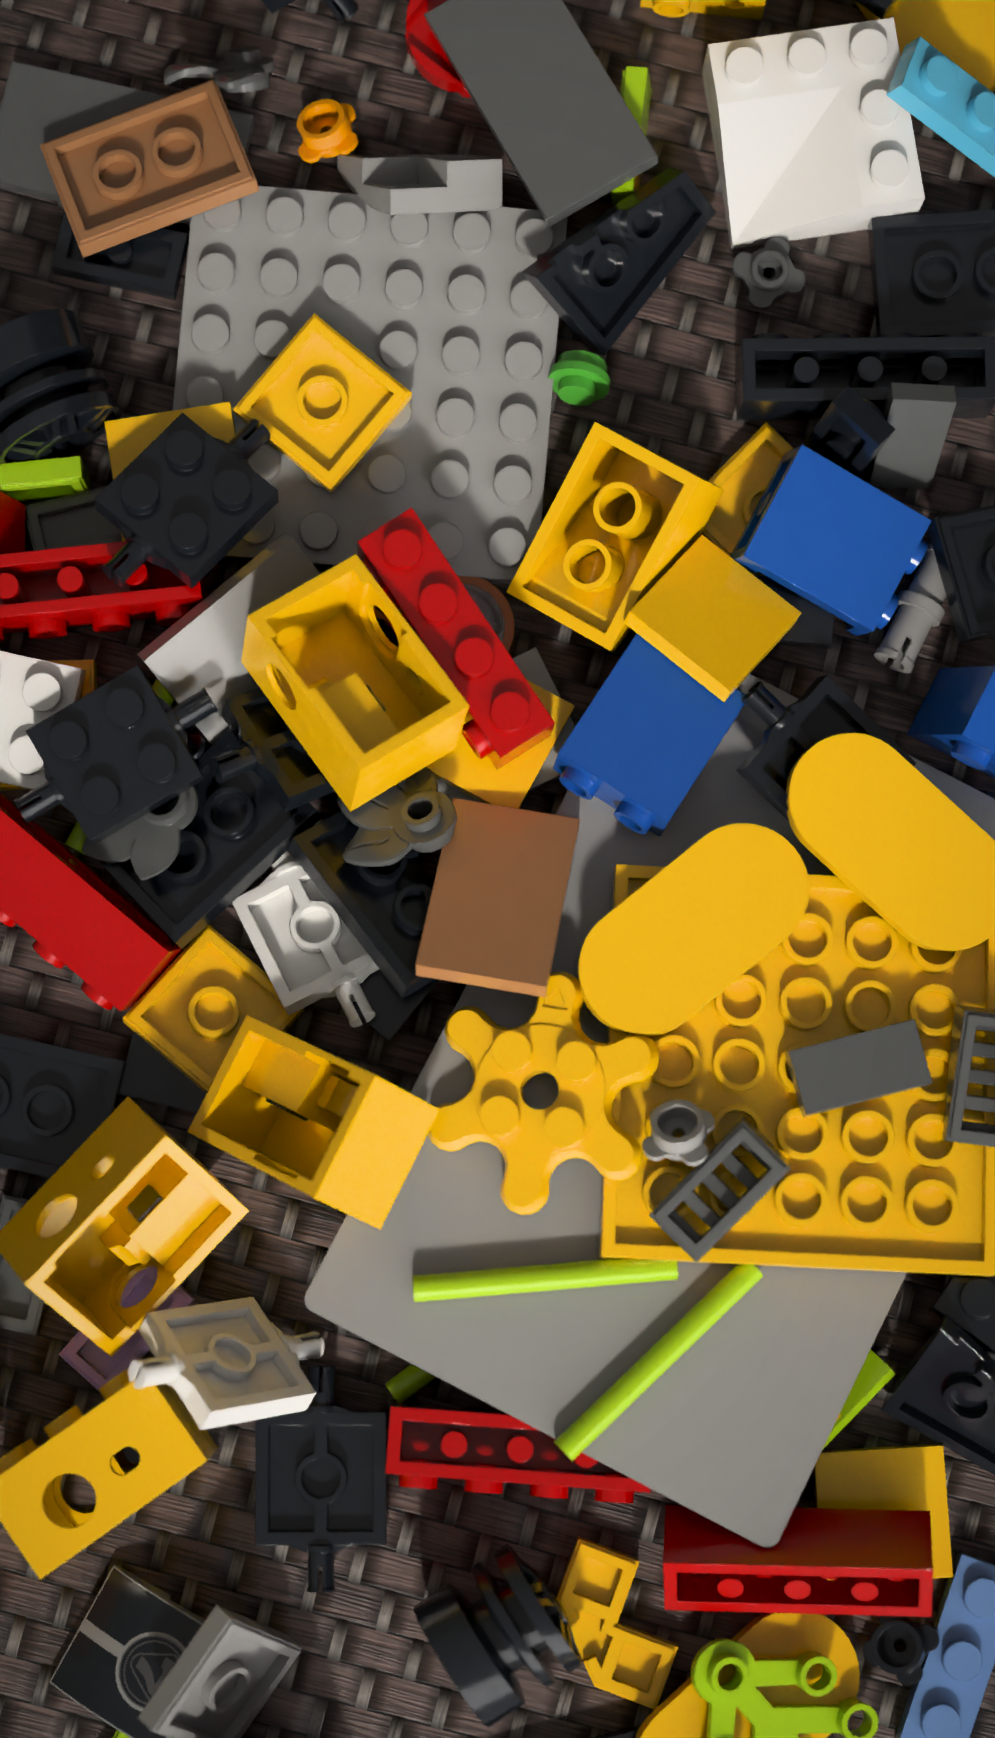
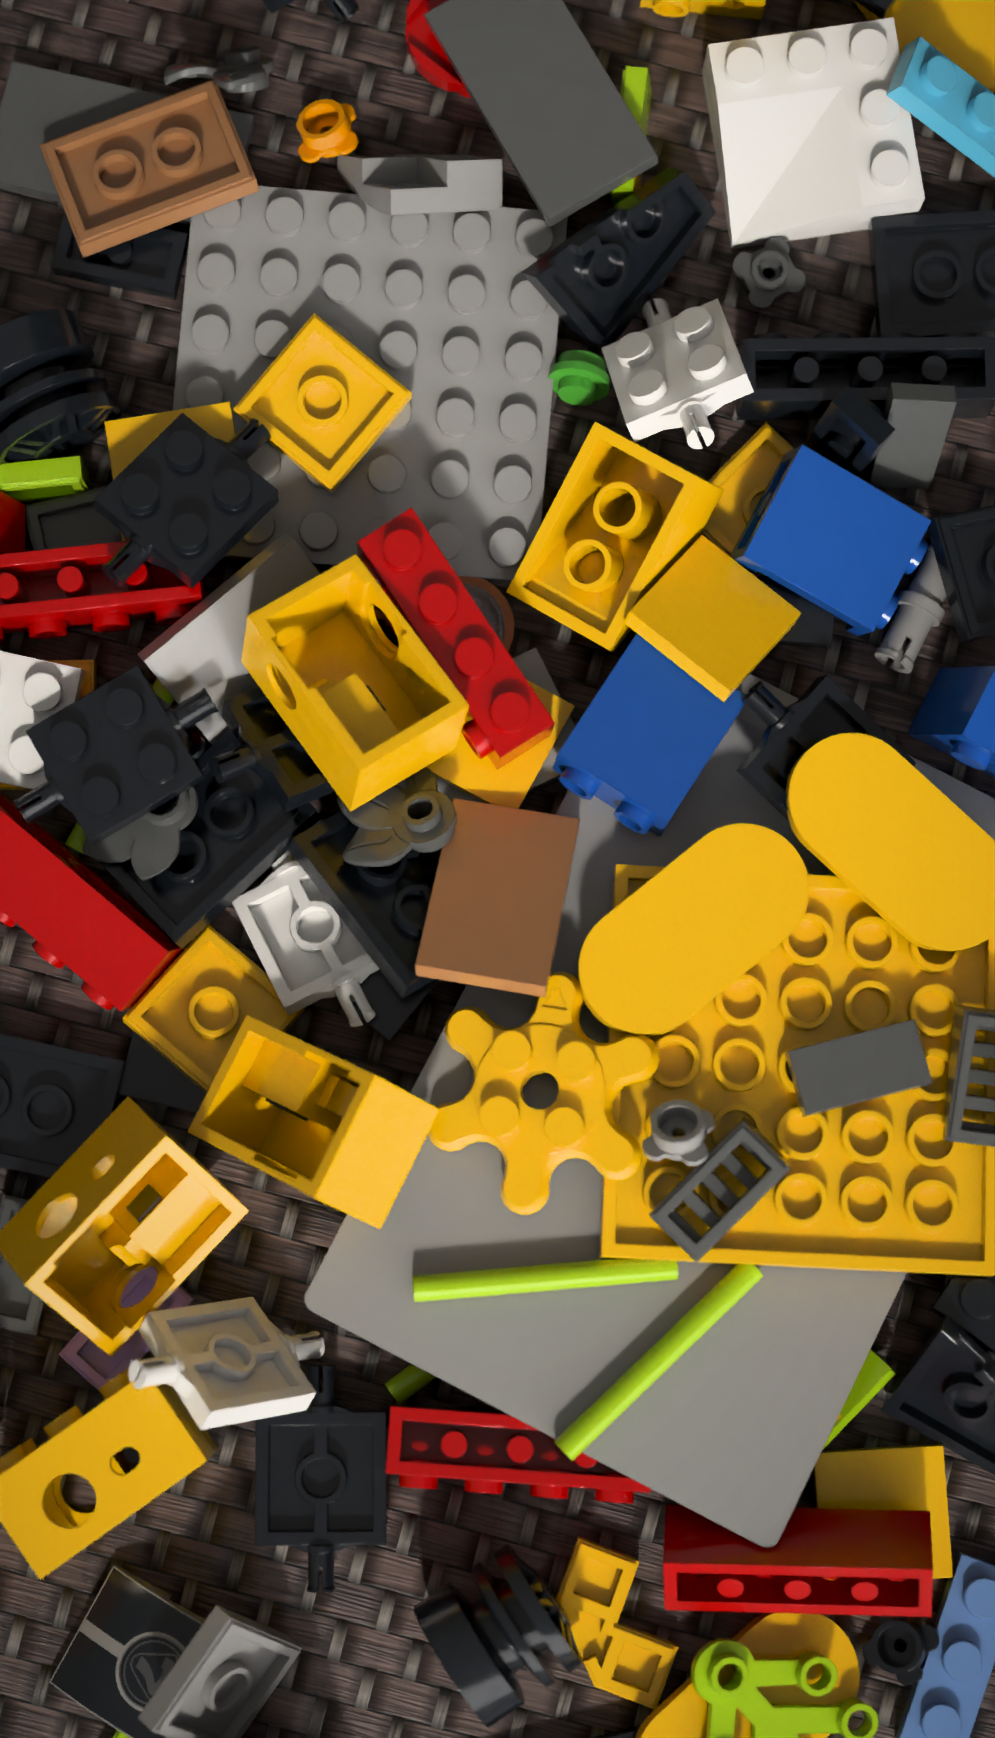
none -> white plate [601,298,754,449]

